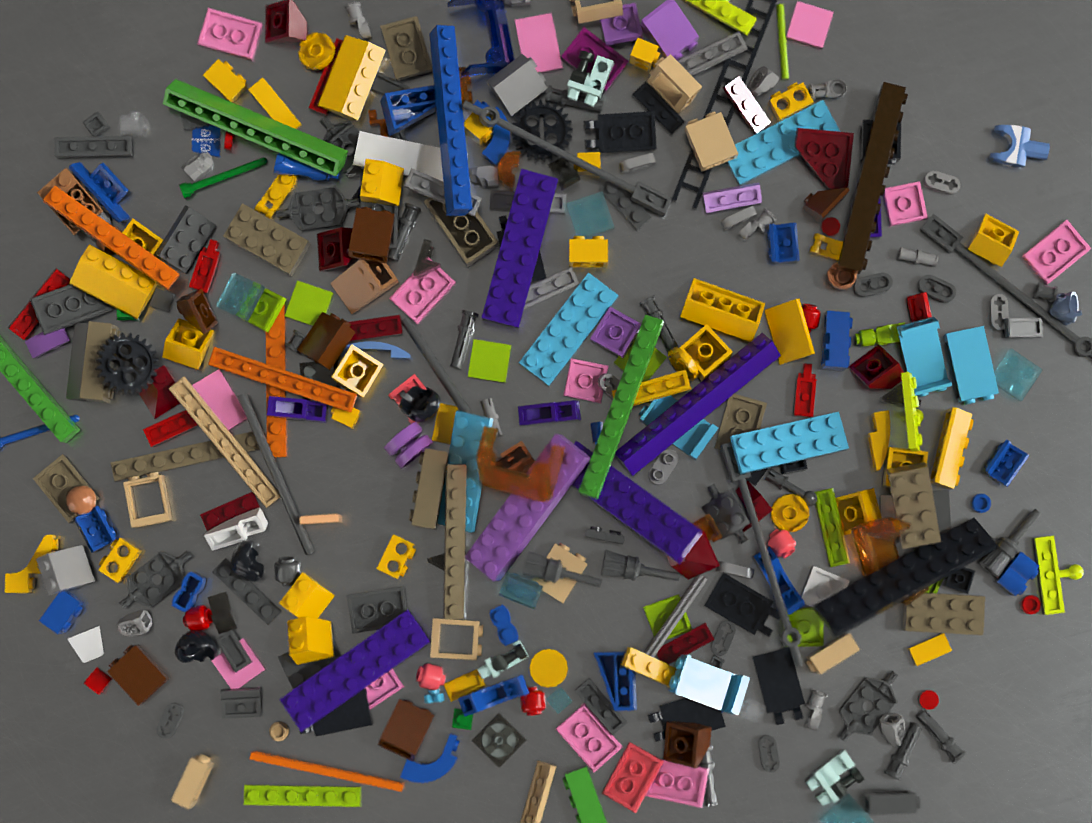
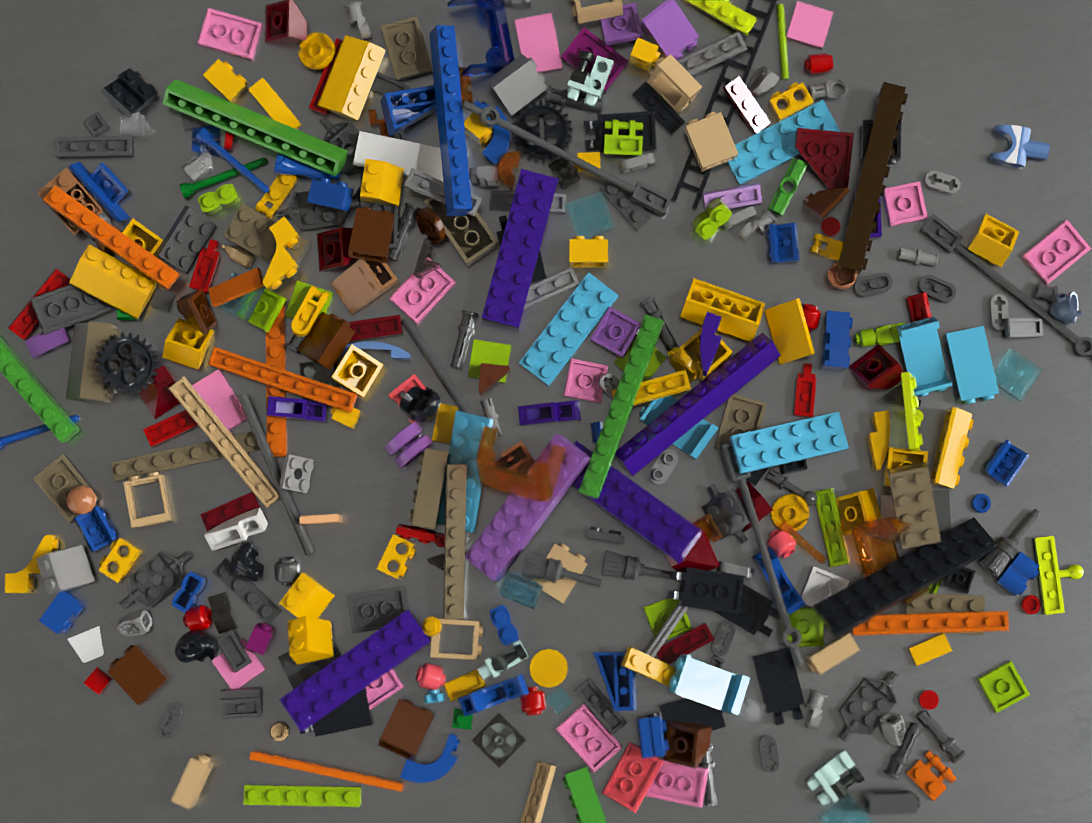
none -> black plate [101,68,157,118]
none -> blue piece [195,128,269,193]
none -> lime brick [197,184,241,216]
none -> orange tile [208,267,264,308]
none -> tan piece [221,244,255,268]
none -> magenta brick [246,623,276,655]
none -> yellow arch [263,217,300,290]
none -> light grey piece [279,454,314,494]
none -> yellow plate [291,285,330,337]
none -> blue brick [307,178,354,212]
none -> red hinge [395,523,445,547]
none -> reddish brown tile [416,207,445,244]
none -> yellow plate [422,617,442,636]
none -> copper slope [478,363,511,395]
none -> lime plate [603,119,643,155]
none -> blue brick [637,716,669,758]
none -> black tile [668,567,744,614]
none -> lime brick [692,198,732,240]
none -> dark purple slope [699,311,722,377]
none -> bright green piece [768,158,808,216]
none -> clear orange bar [779,521,827,564]
none -> red brick [804,53,833,74]
none -> orange tile [852,611,1009,635]
none -> orange plate [905,750,957,801]
none -> lime tile [977,660,1030,713]

